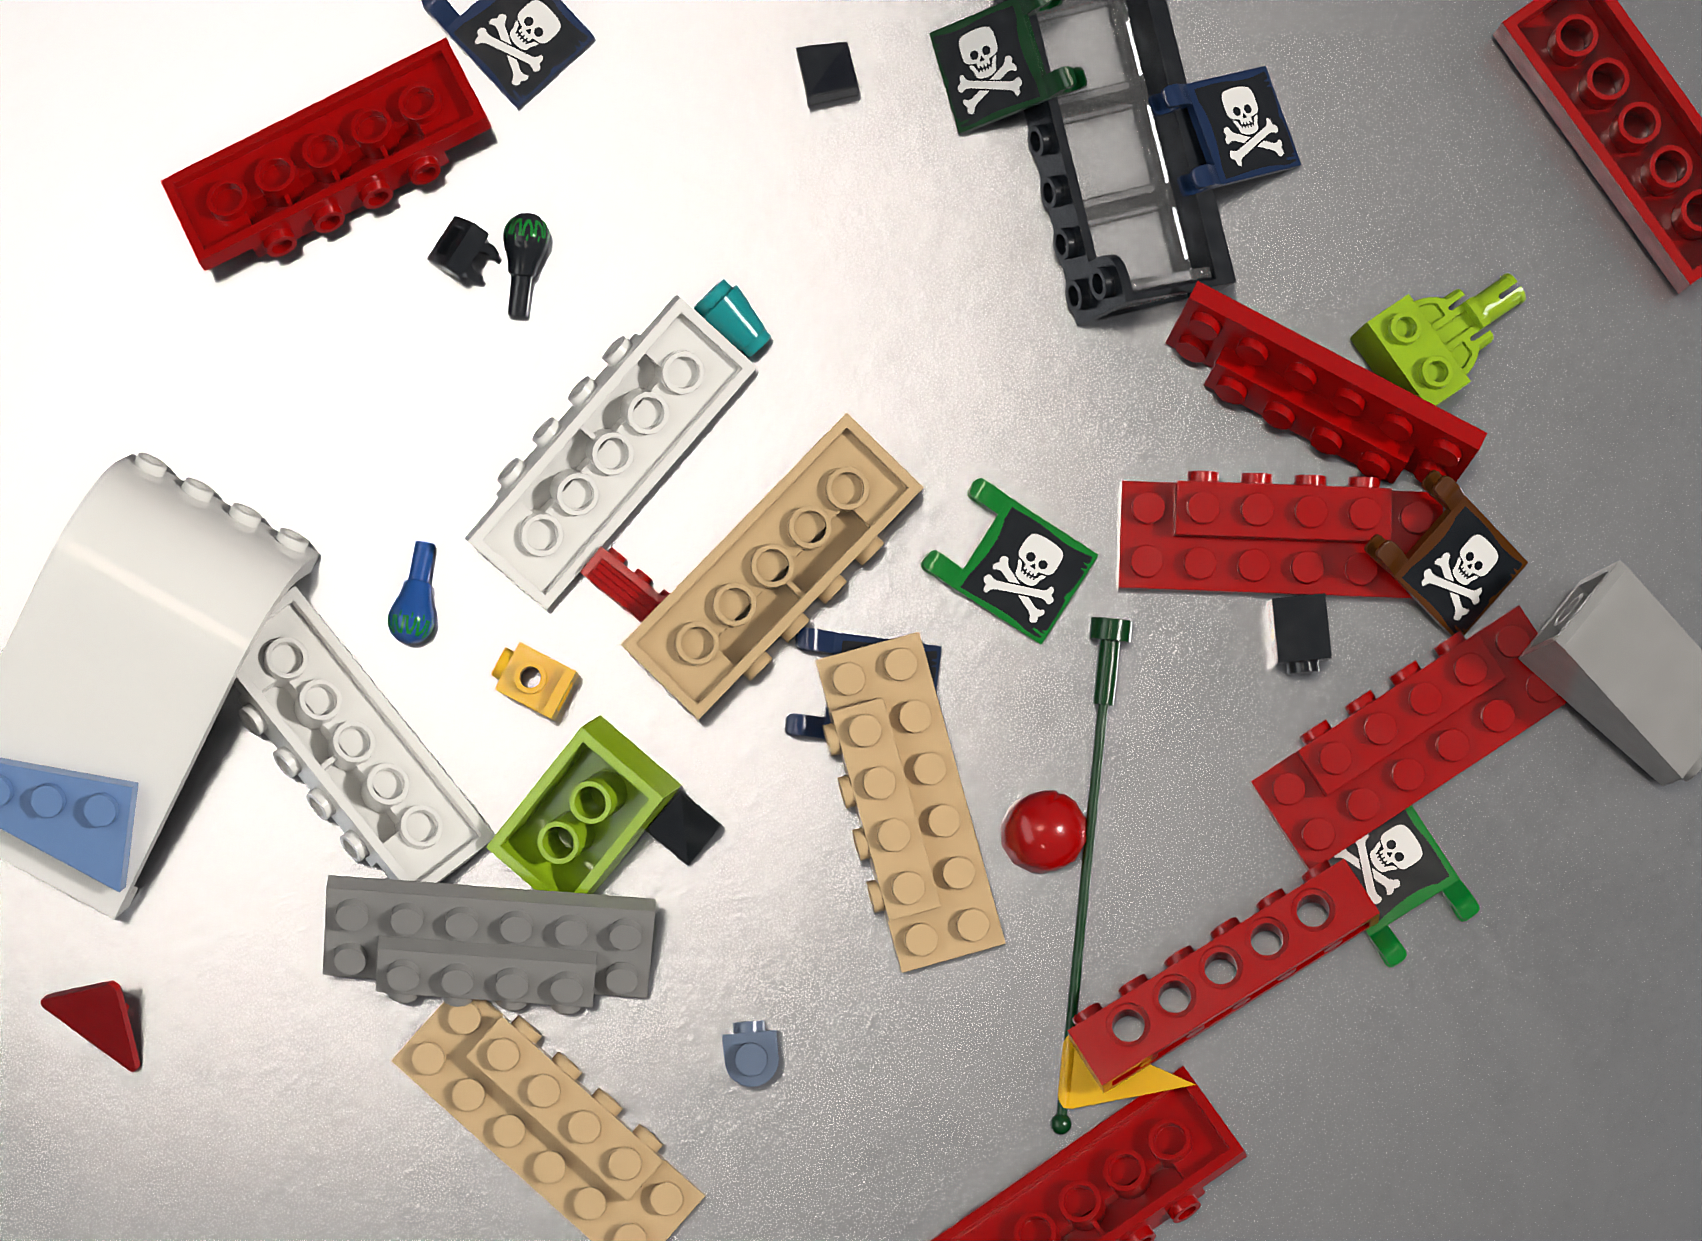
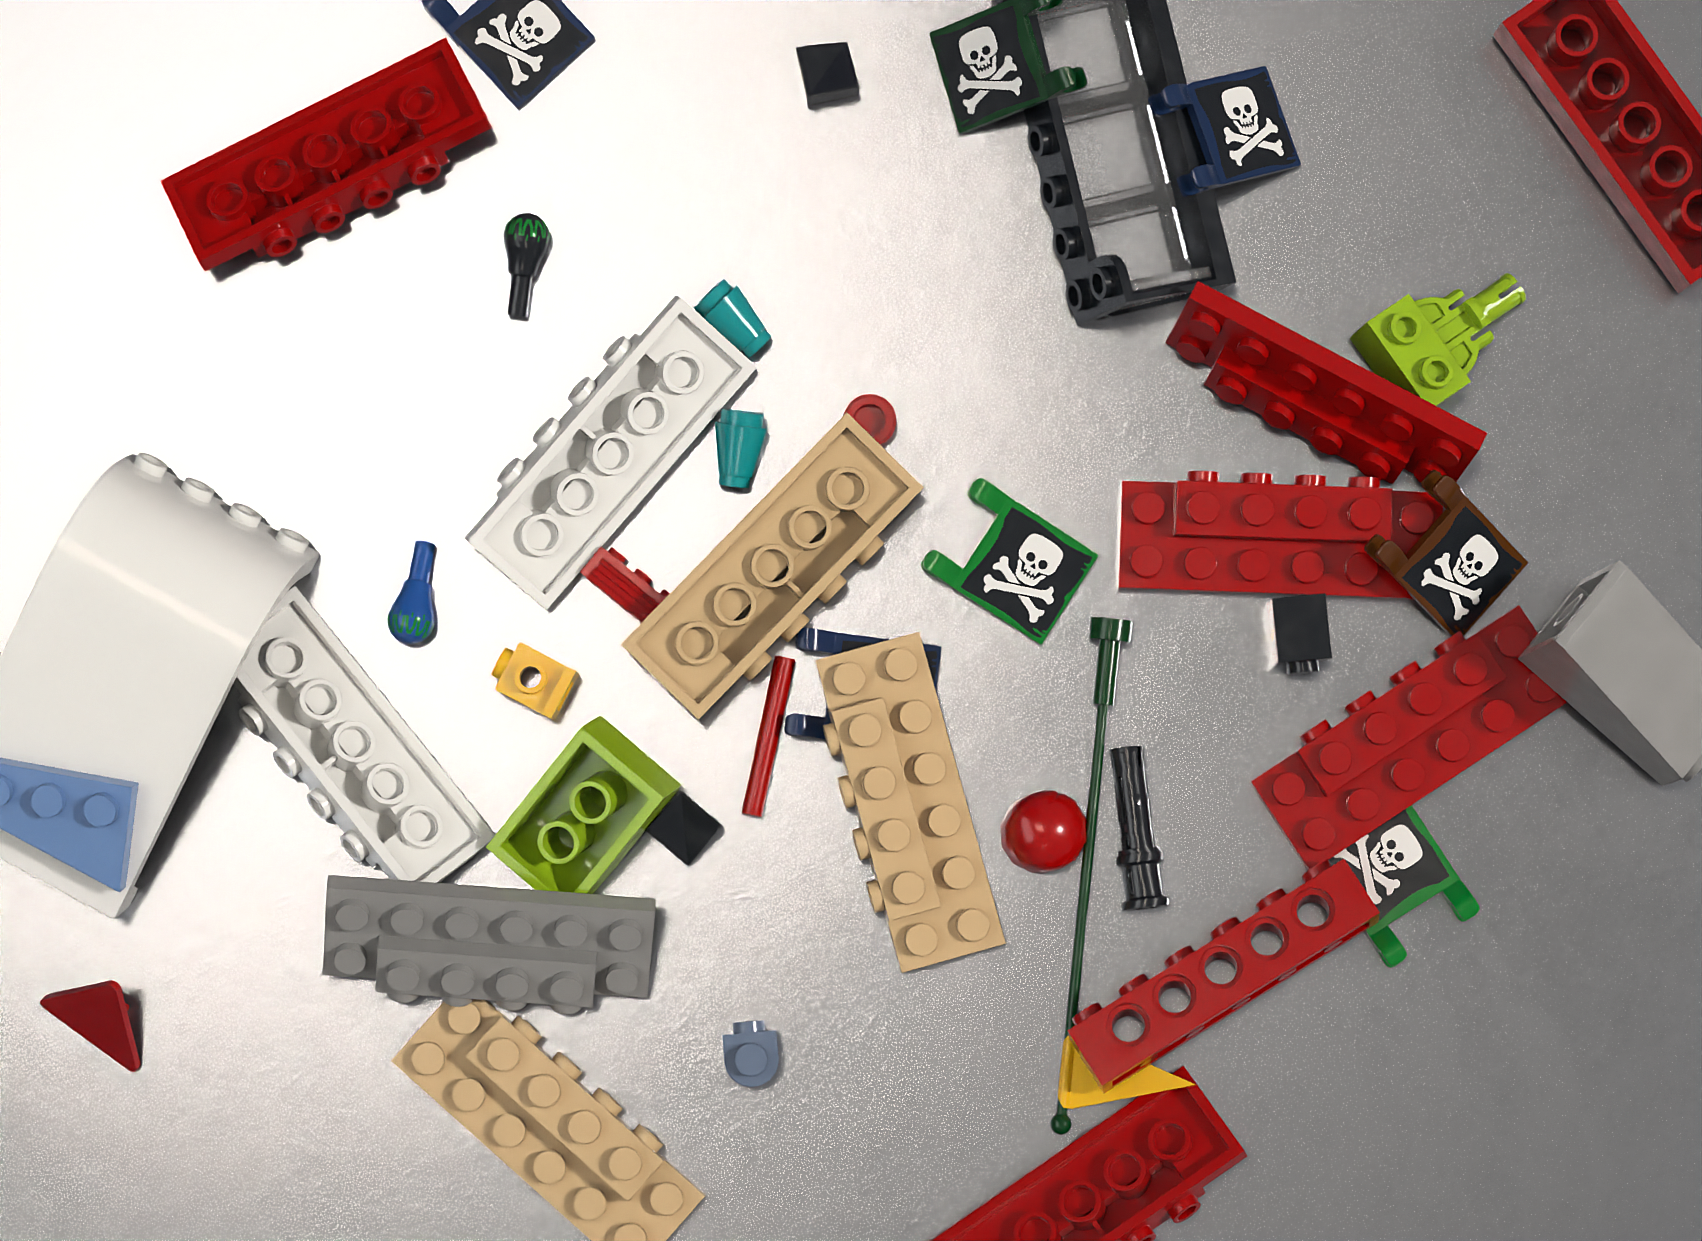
black tile [426,215,499,283] -> none
none -> teal cone [715,409,768,488]
none -> red bar [741,655,795,817]
none -> red tile [844,394,896,446]
none -> black pin [1109,745,1170,911]

